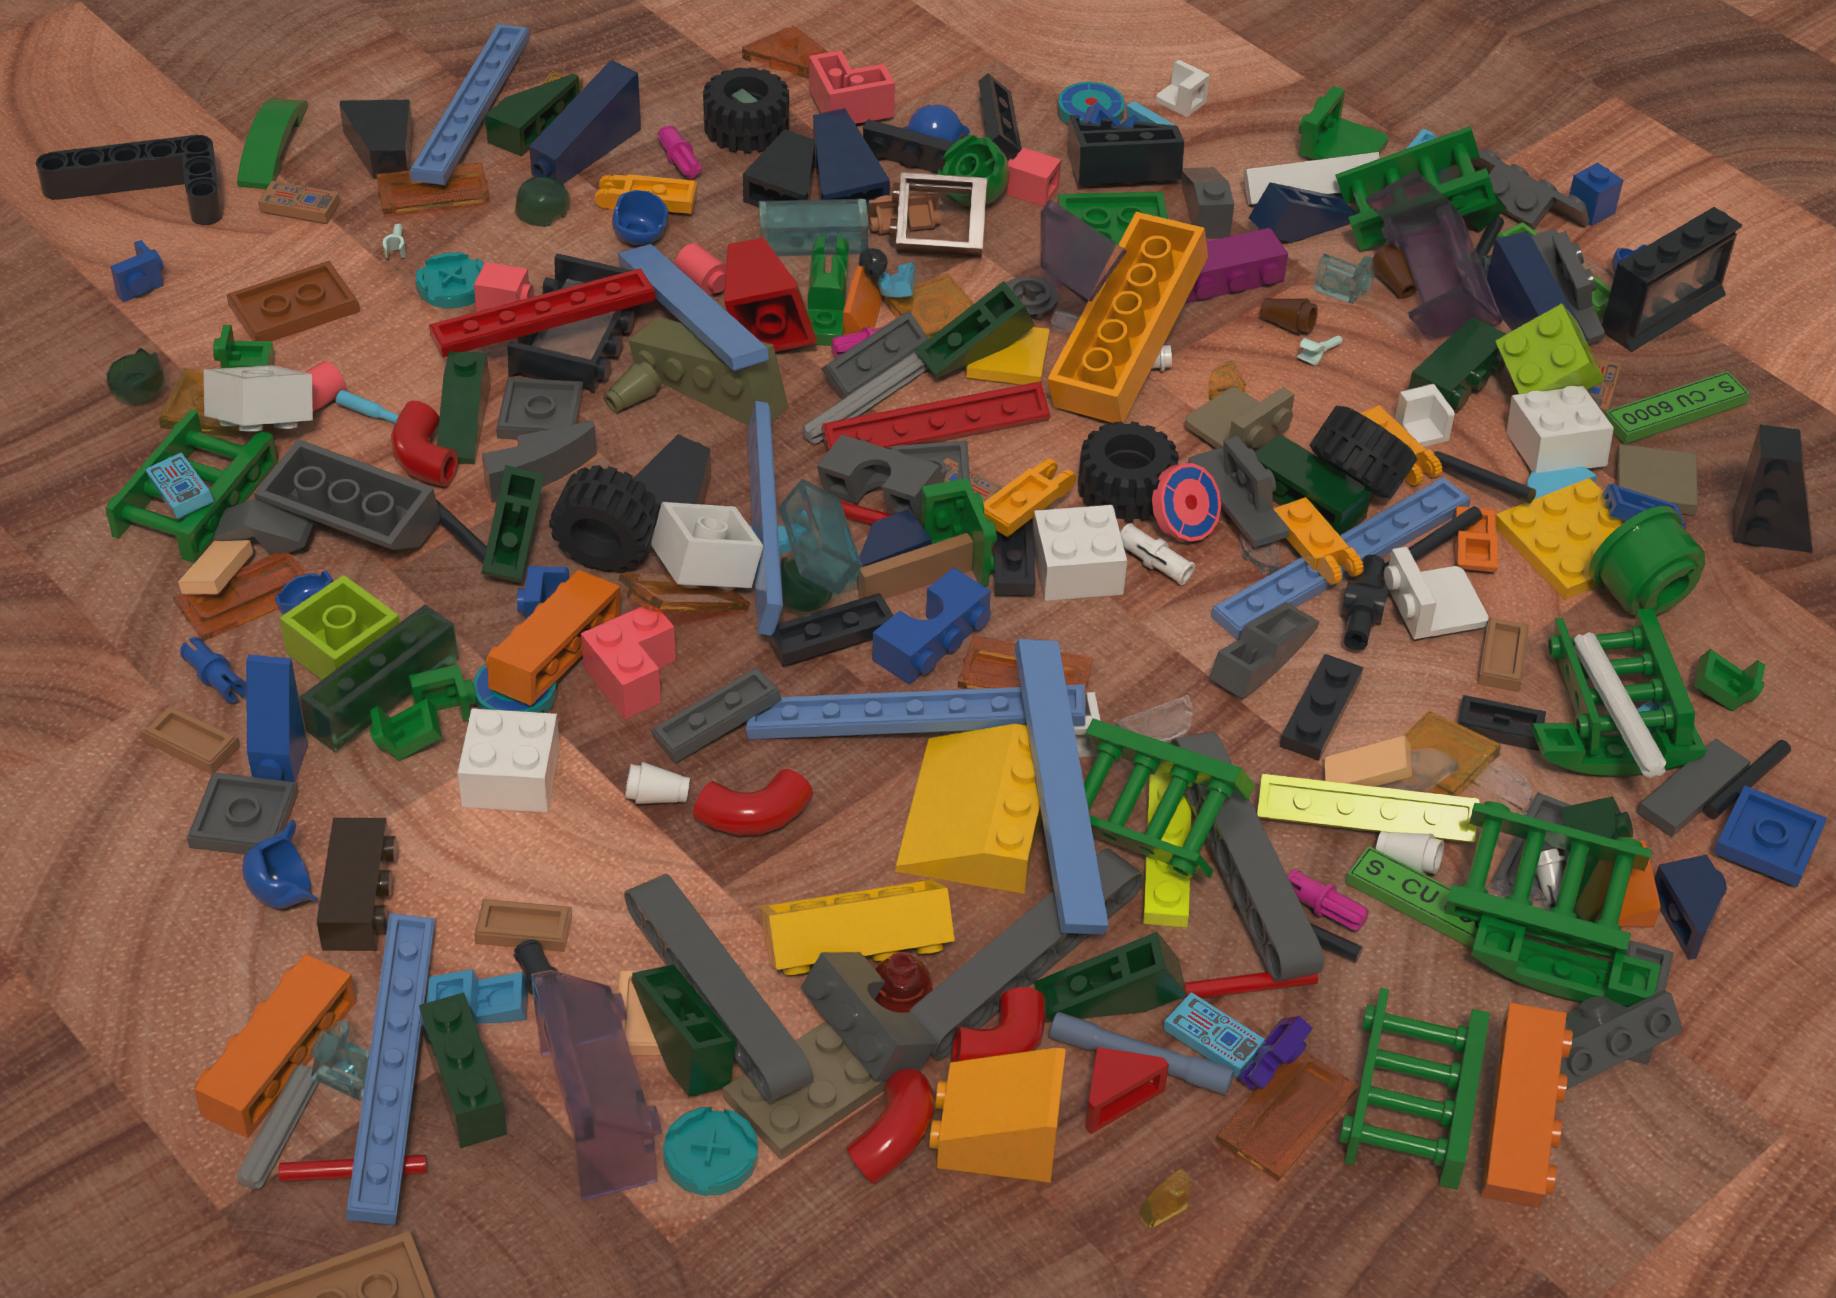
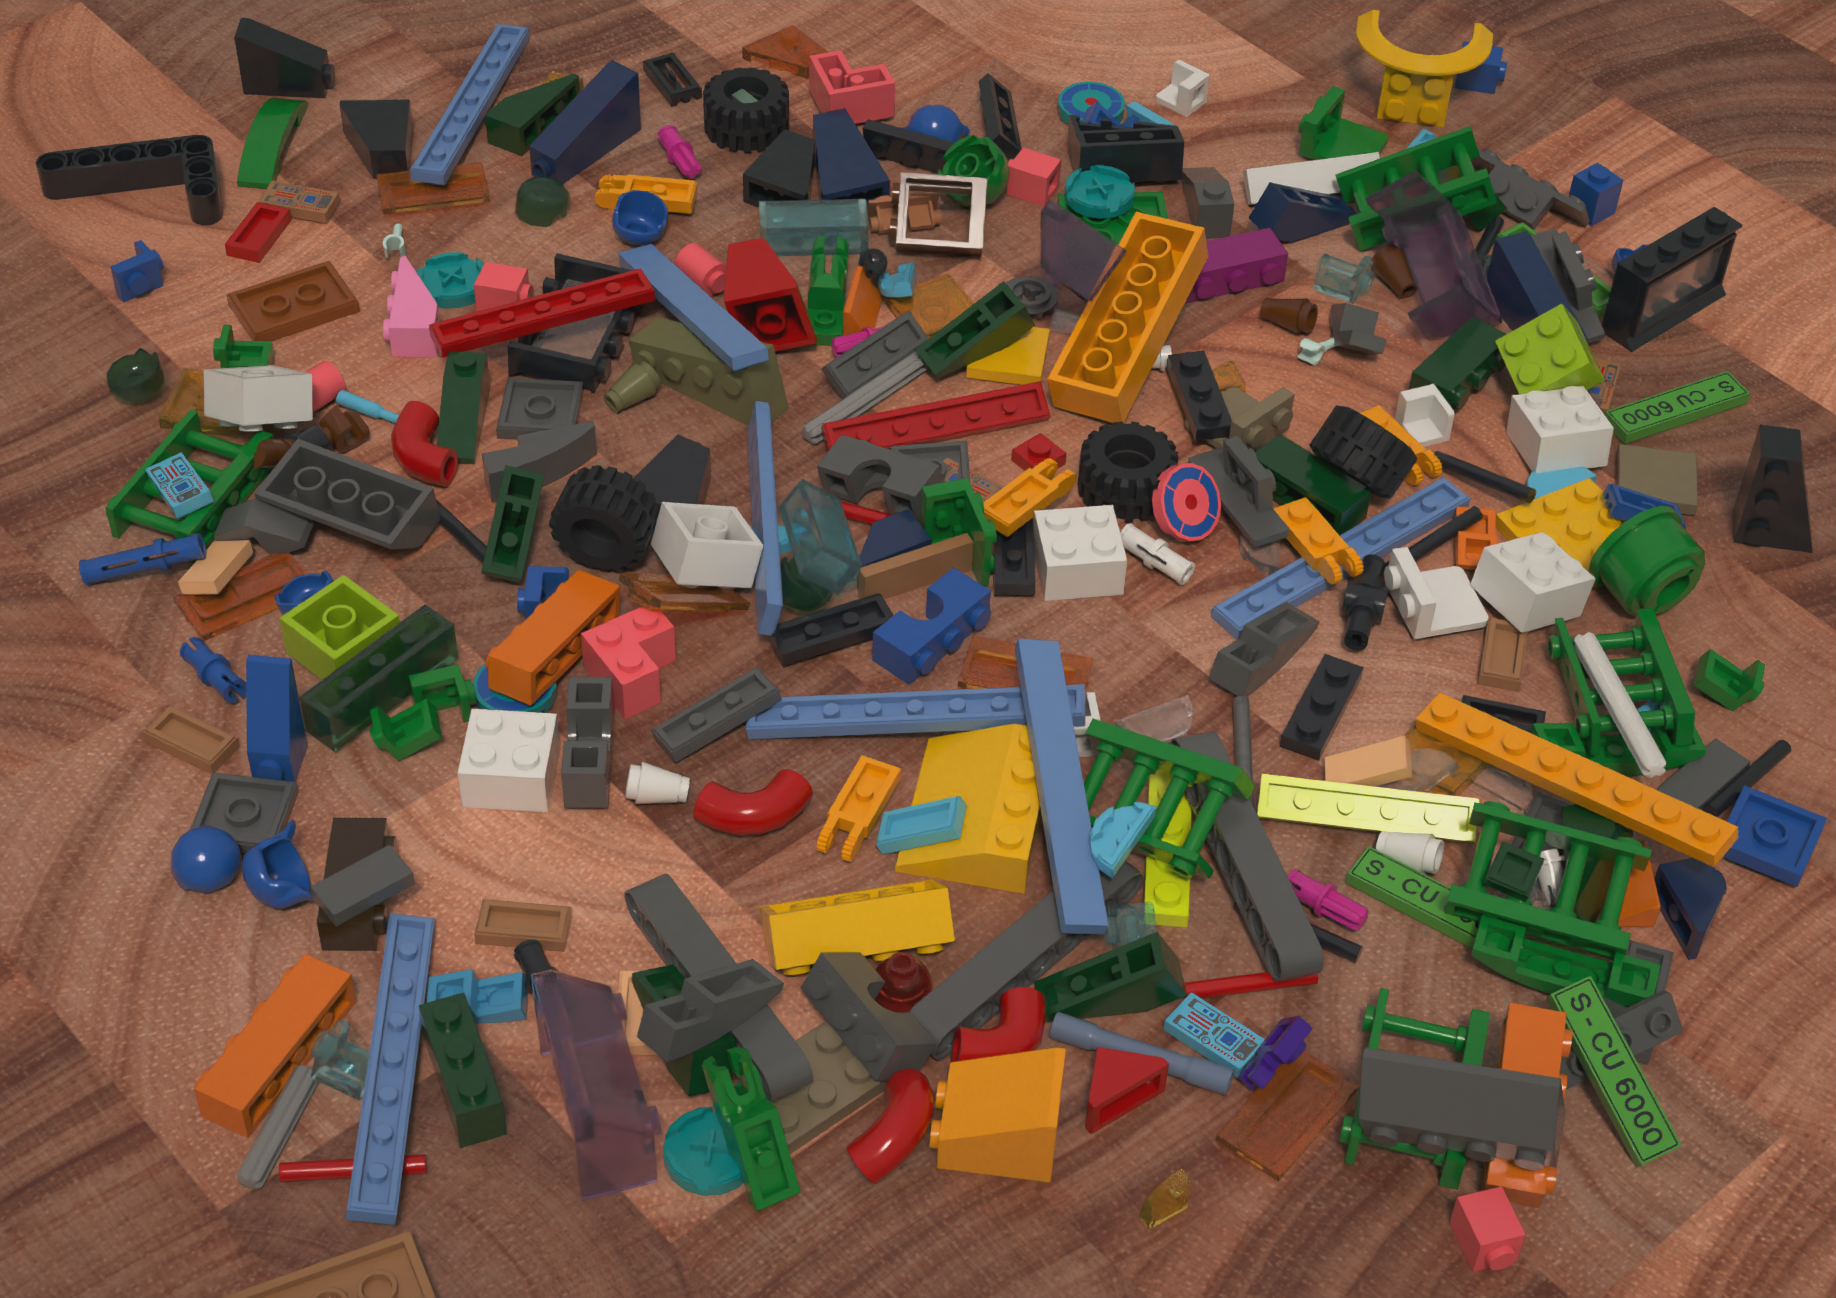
none -> blue pin [79,533,206,585]
none -> blue hair [171,826,240,894]
none -> red tile [225,202,291,263]
none -> black slope [234,18,335,98]
none -> reddish brown piece [254,405,370,469]
none -> dark grey tile [311,845,415,926]
none -> bright pink slope [383,256,439,357]
none -> dark grey arch [561,677,614,808]
none -> dark grey slope [637,959,784,1062]
none -> black tile [643,53,702,107]
none -> green plate [702,1047,801,1211]
none -> light orange hinge [816,755,902,863]
none -> medium azure tile [876,796,967,854]
none -> red plate [1011,433,1066,471]
none -> teal tile [1064,165,1135,219]
none -> medium azure tile [1090,802,1156,879]
none -> clear light blue bracket [1105,902,1156,950]
none -> black plate [1167,351,1232,441]
none -> flat silver bar [1233,696,1255,809]
none -> dark grey slope [1330,303,1386,355]
none -> yellow piece [1356,10,1493,127]
none -> dark grey slope [1359,1048,1566,1170]
none -> light orange plate [1415,693,1738,867]
none -> coral brick [1449,1186,1526,1272]
none -> blue brick [1455,42,1507,94]
none -> white brick [1470,532,1596,633]
none -> dark green tile [1484,841,1545,902]
none -> bright green tile [1546,975,1682,1168]

